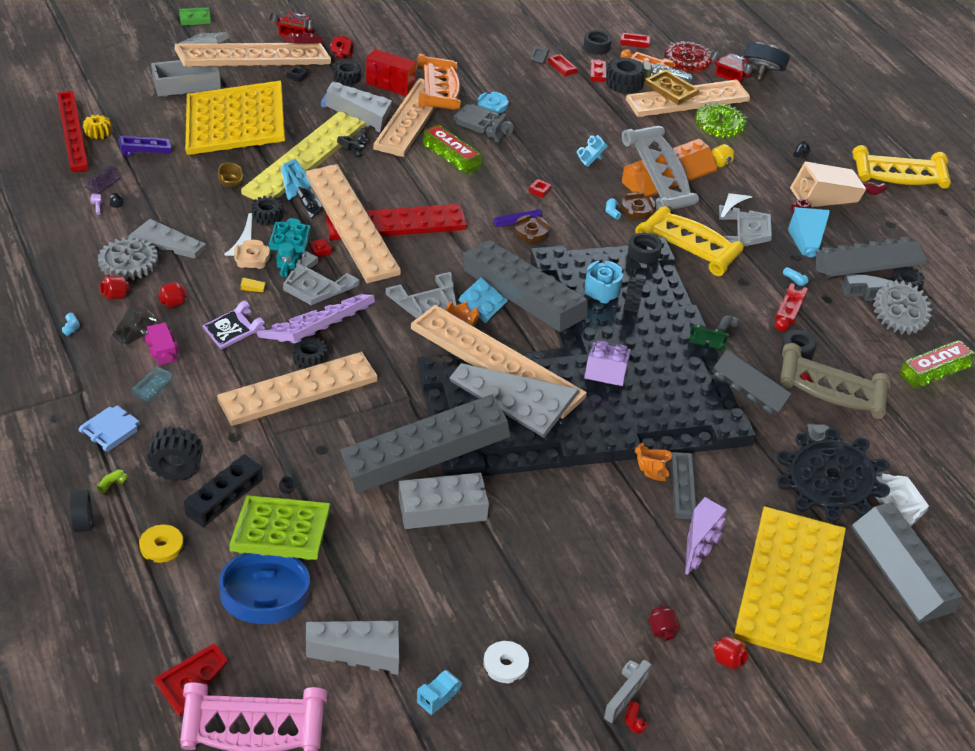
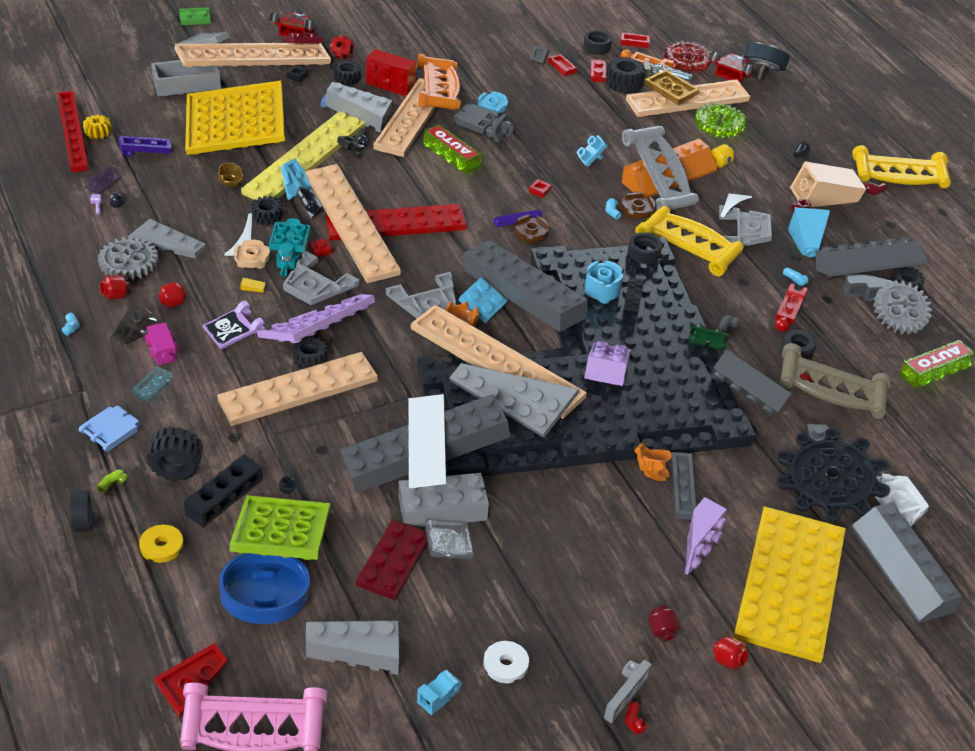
none -> dark red plate [356,519,431,601]
none -> white sticker [409,394,446,488]
none -> clear plate [425,518,473,559]

